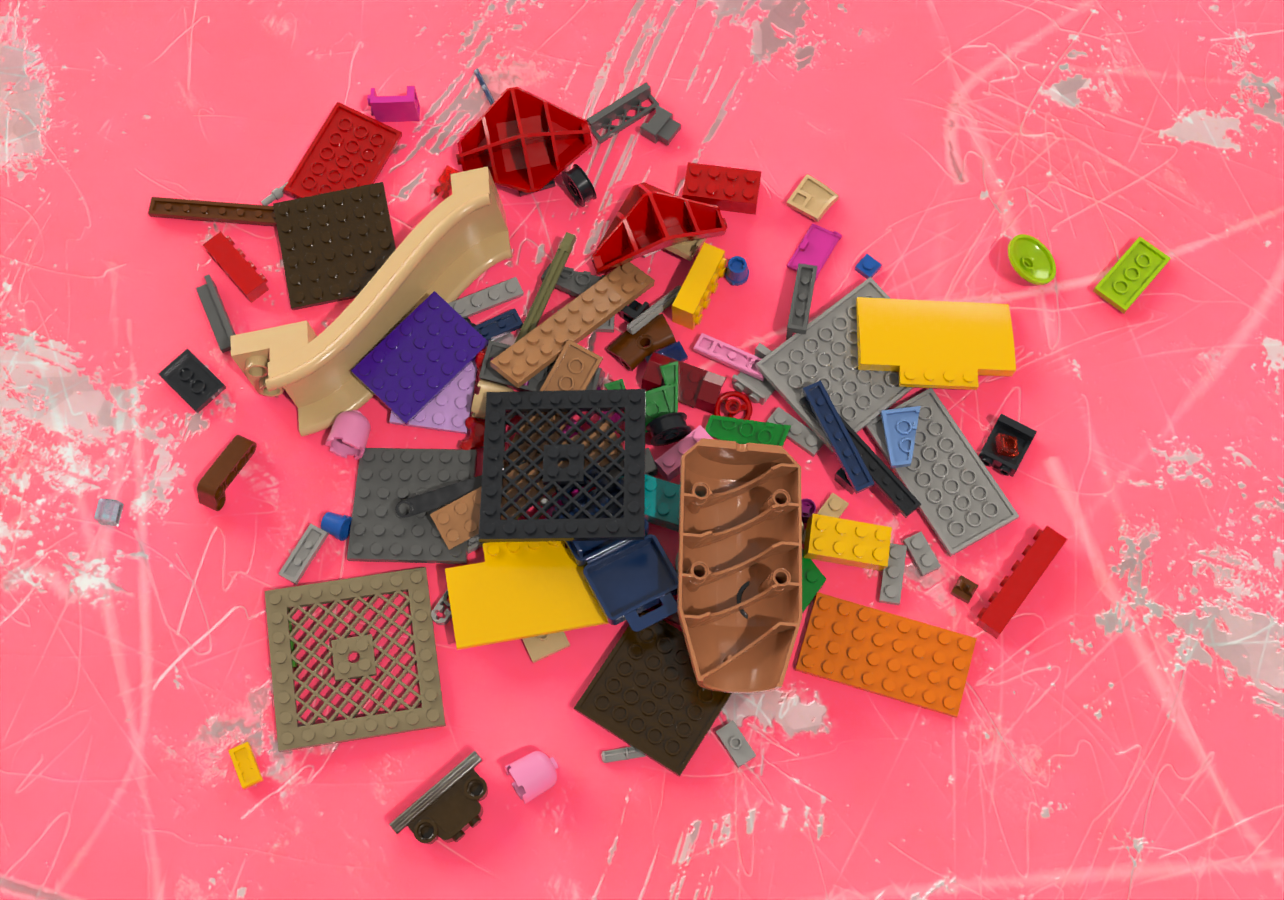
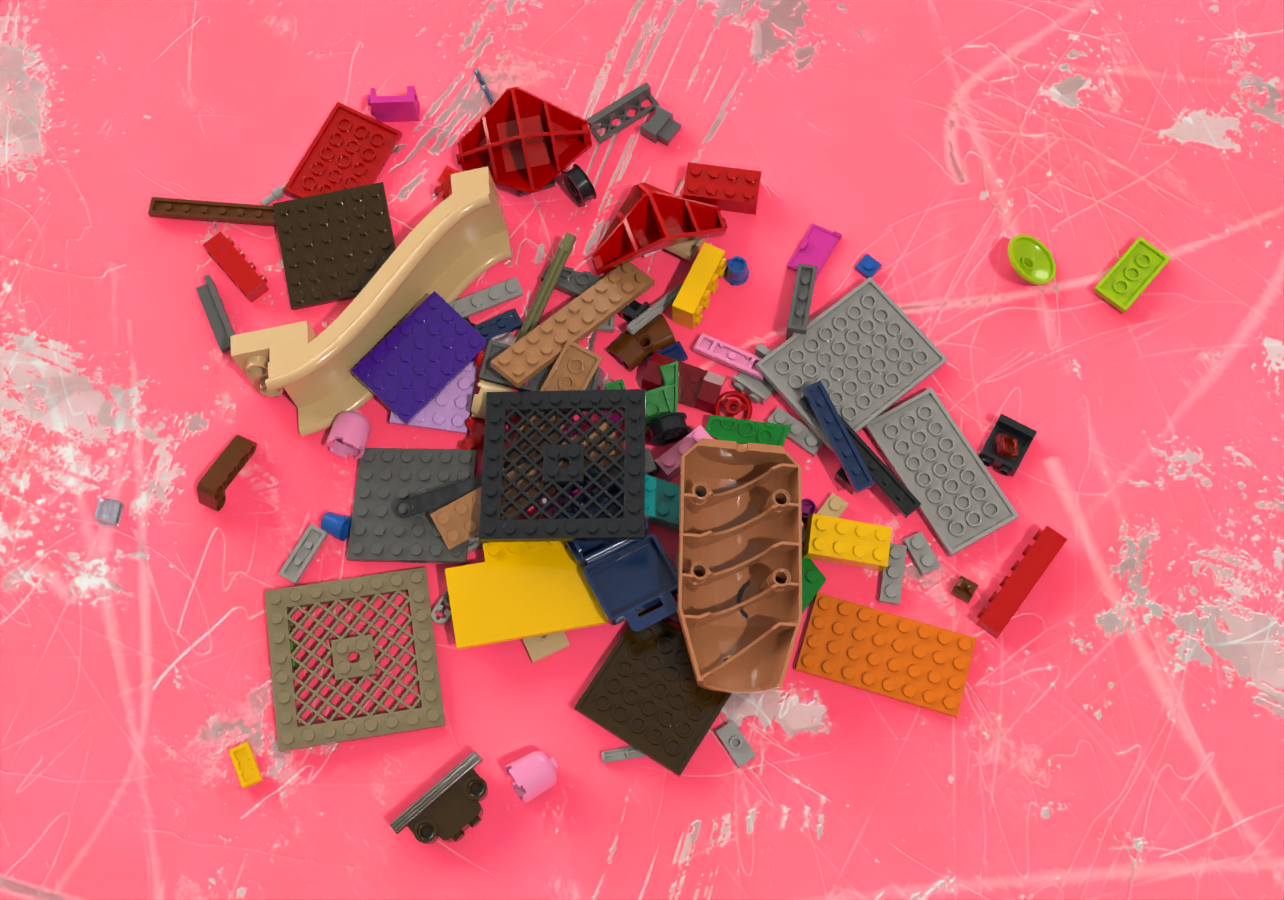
black plate [159,349,226,414] -> none
tan plate [786,174,839,222] -> none
yellow slope [856,297,1016,390] -> none
medium blue wing [881,406,921,468] -> none

